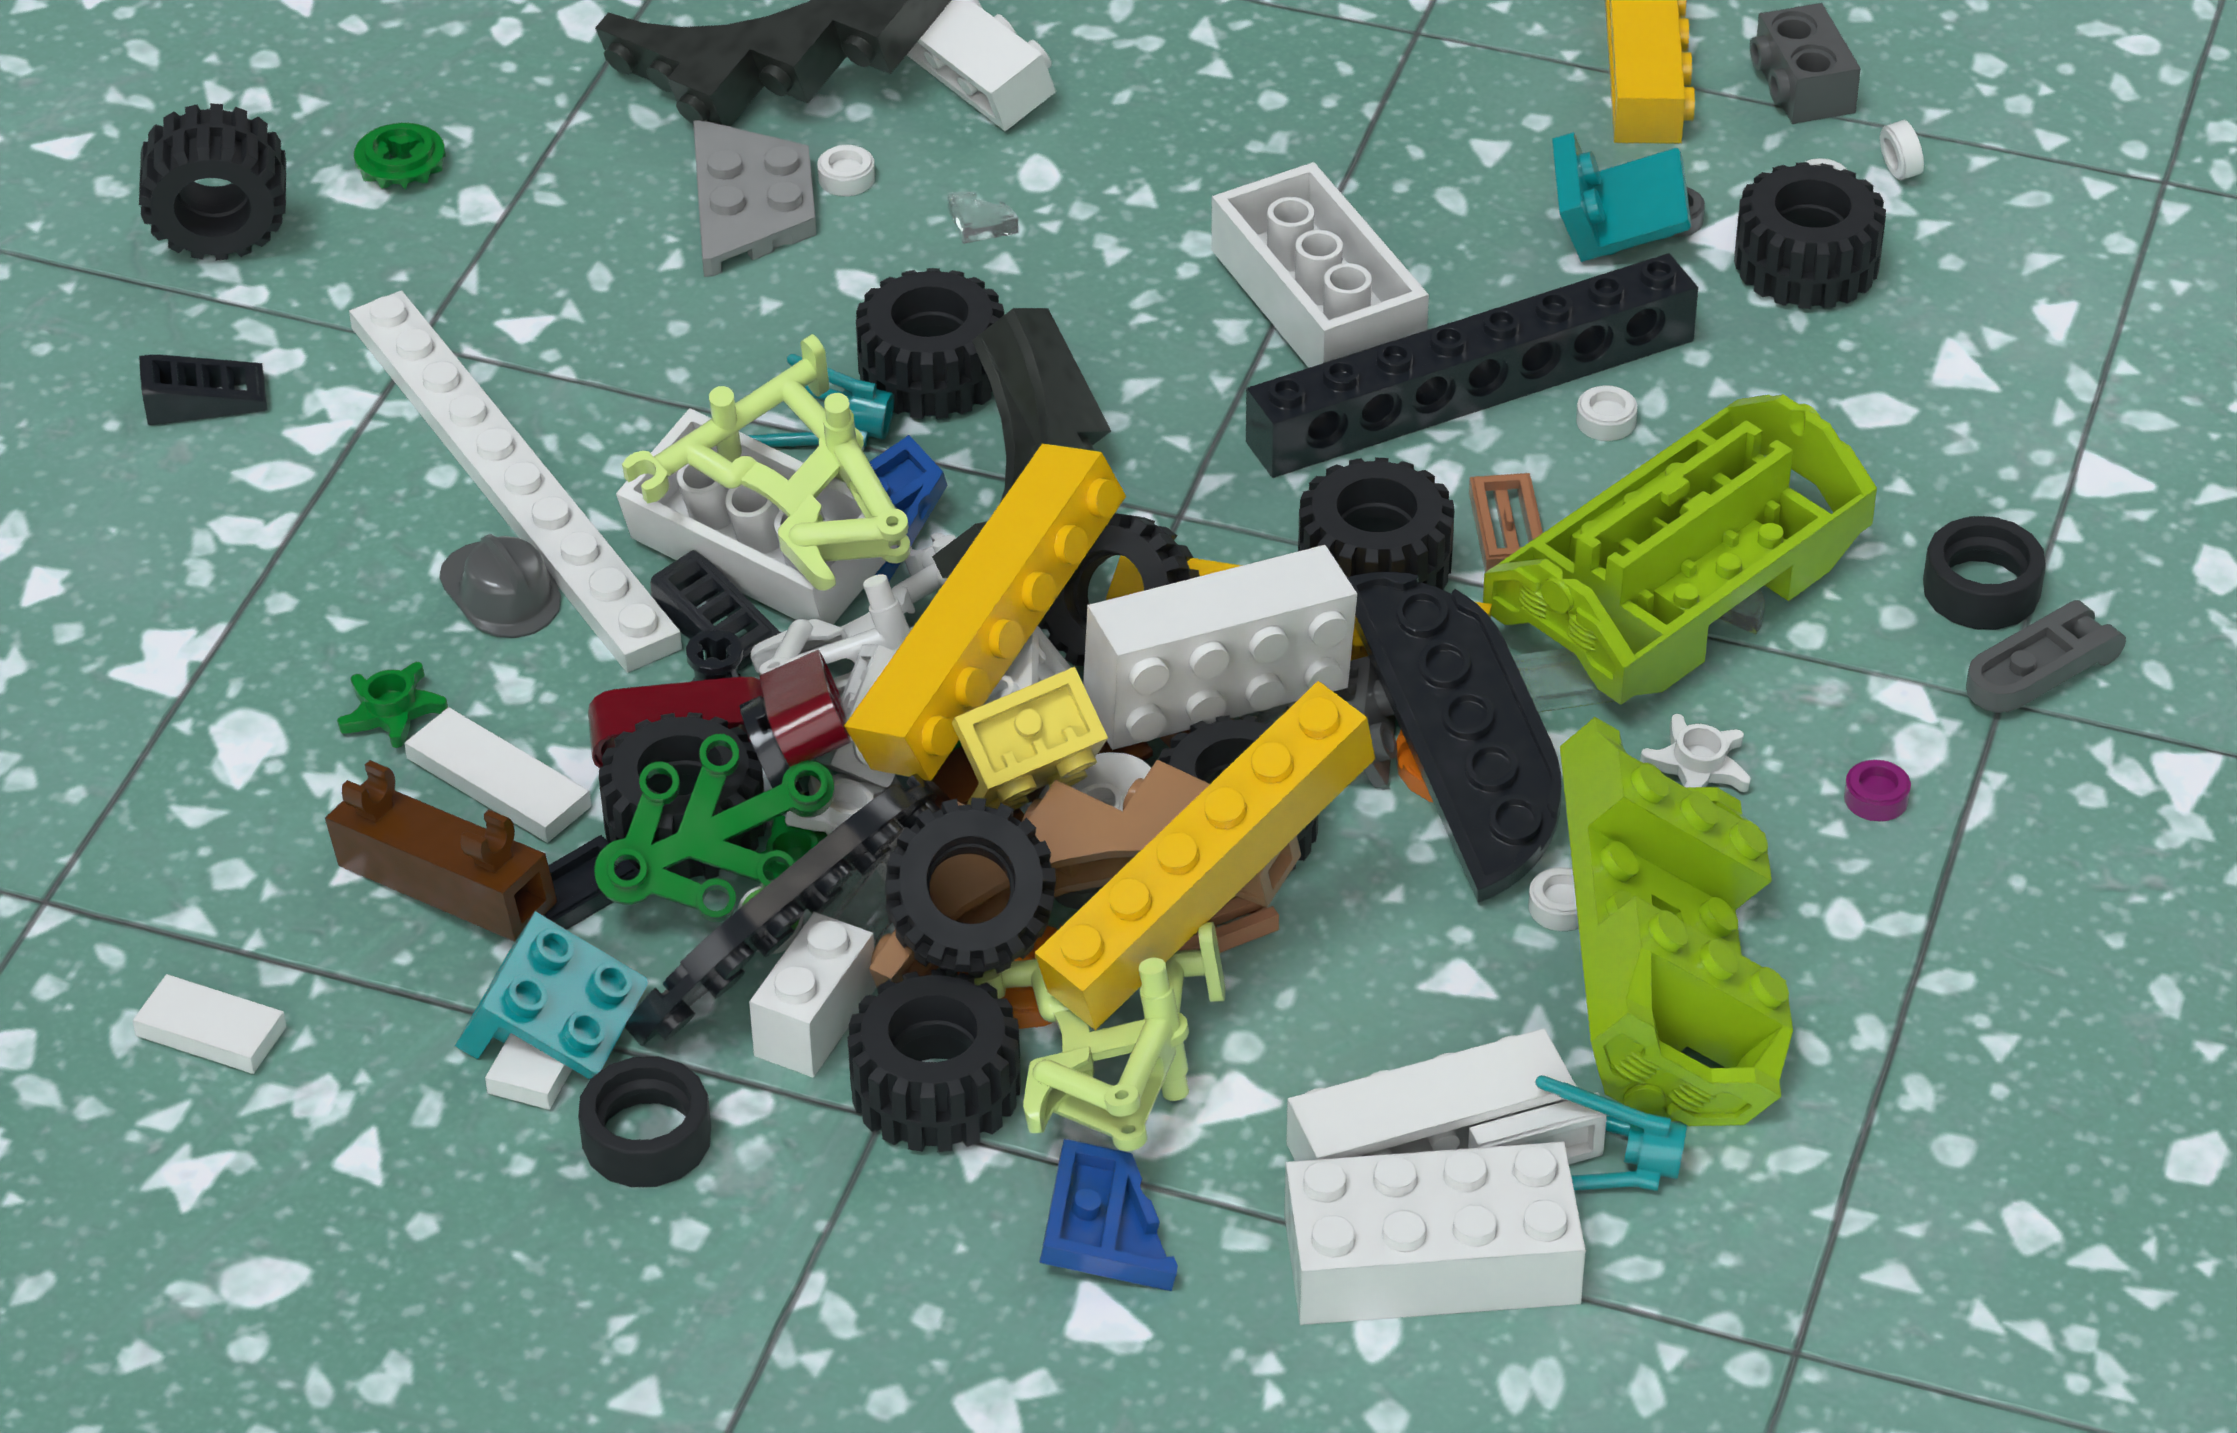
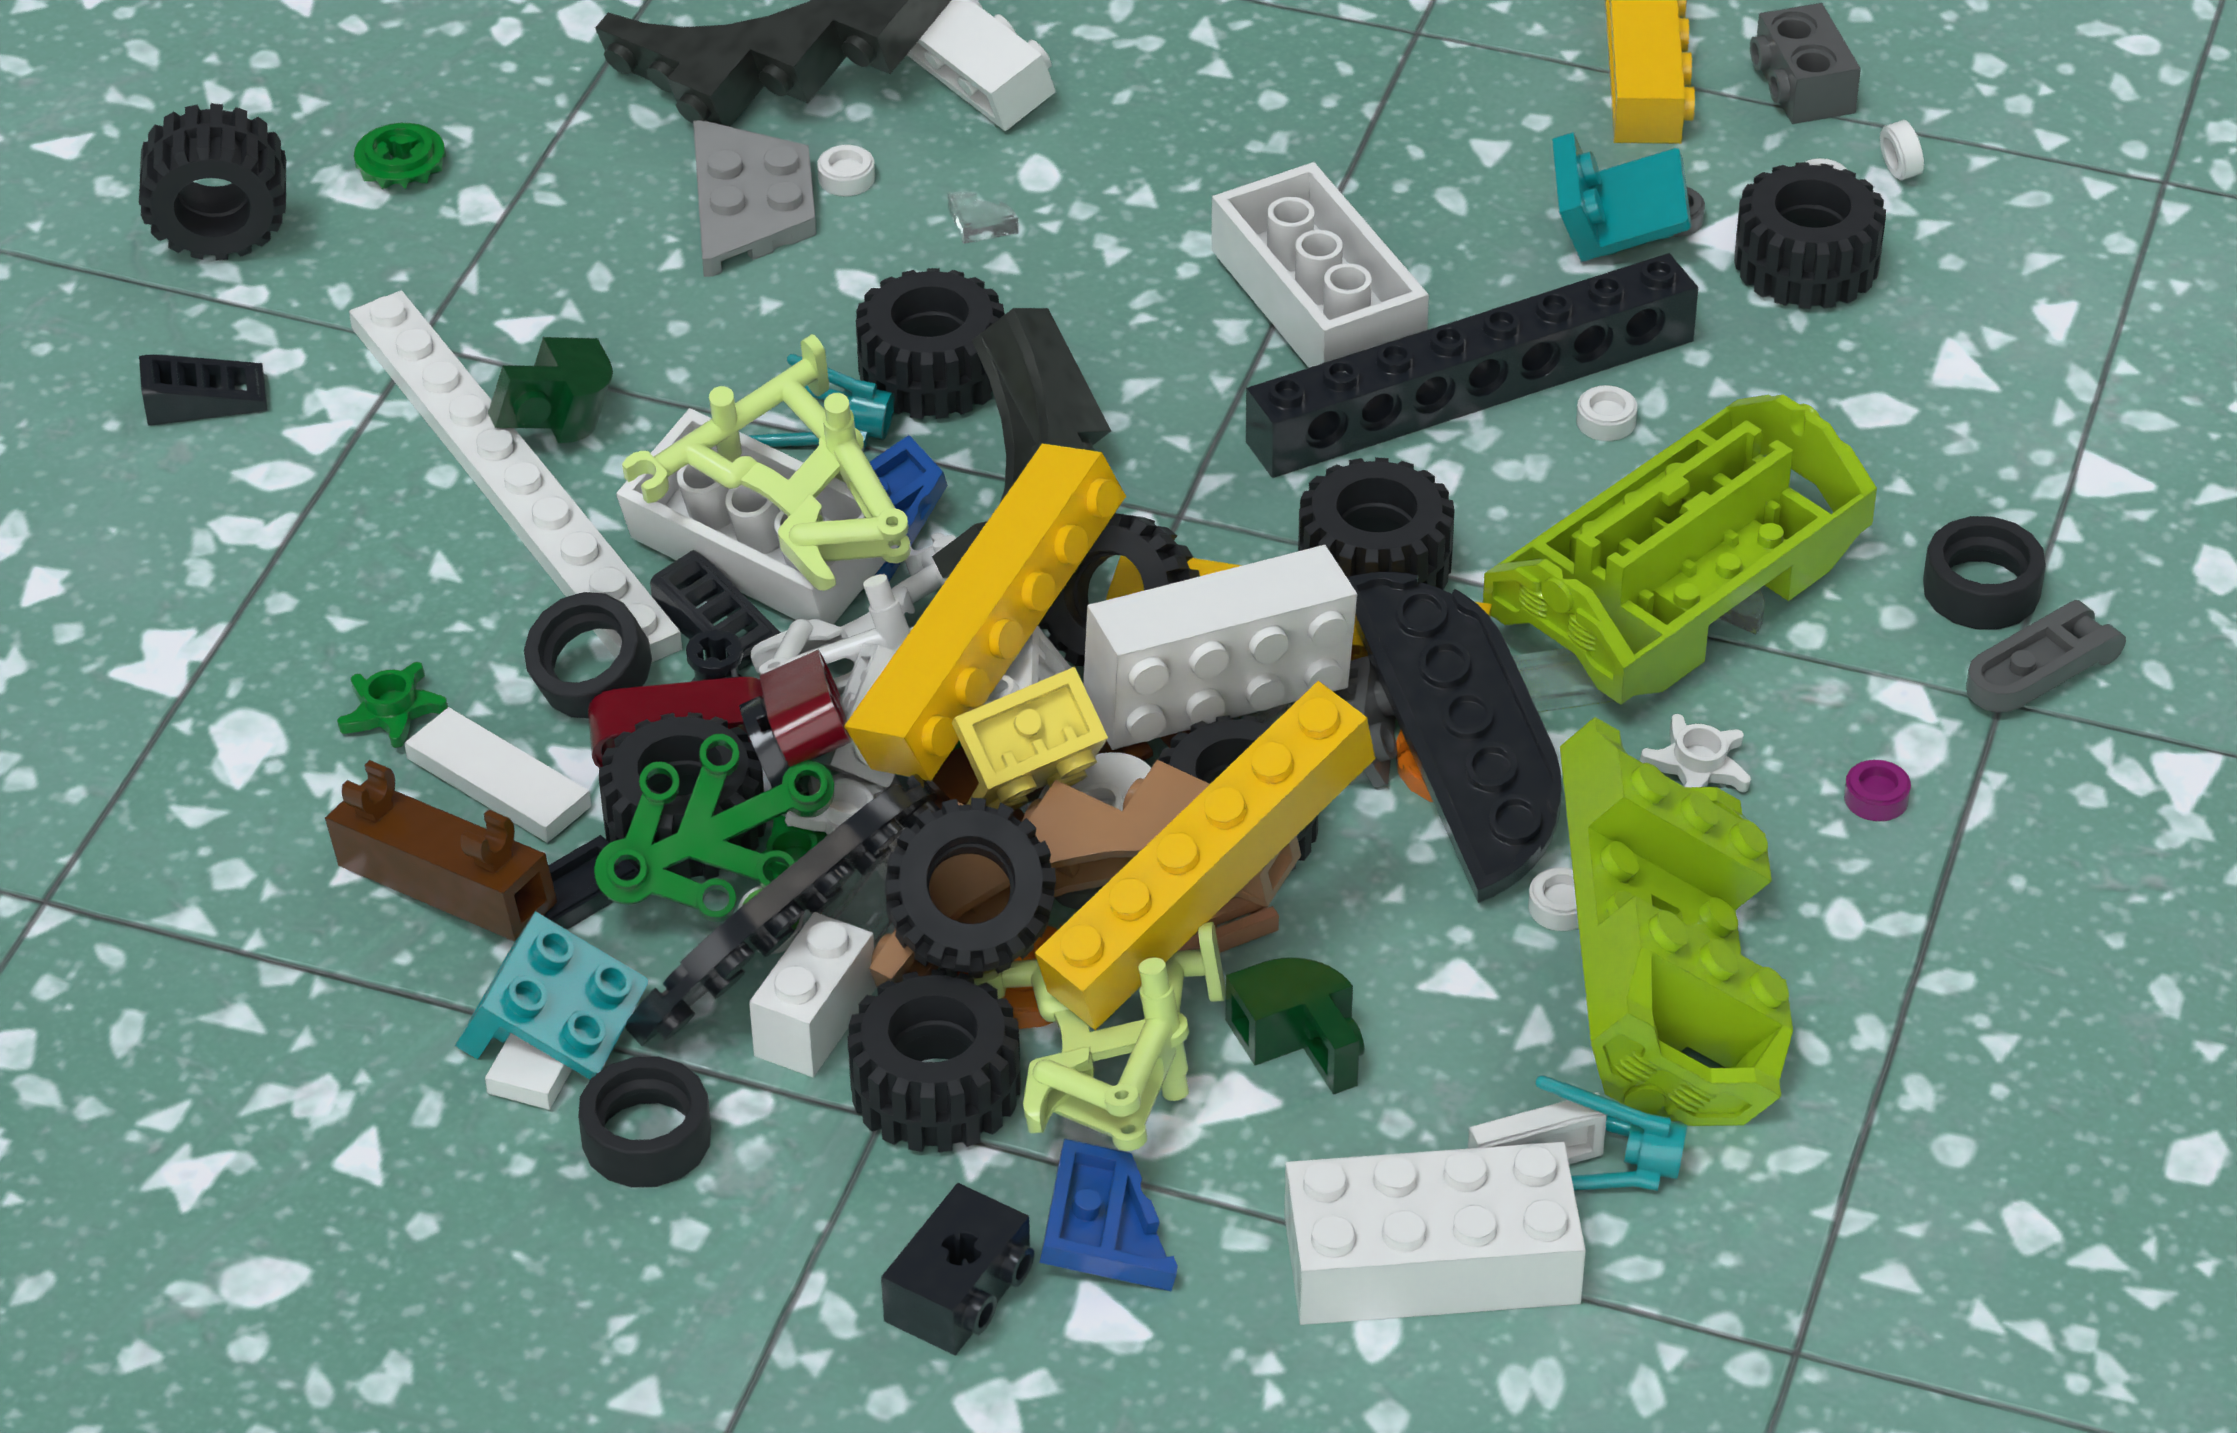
white tile [132,974,286,1074] -> none
dark grey piece [439,534,561,638] -> none
white brick [1287,1028,1577,1161] -> none
nougat tile [1469,473,1543,572] -> none
none -> dark green brick [488,337,613,443]
none -> black tyre [524,592,652,718]
none -> black brick [881,1182,1034,1356]
none -> dark green brick [1225,957,1365,1095]

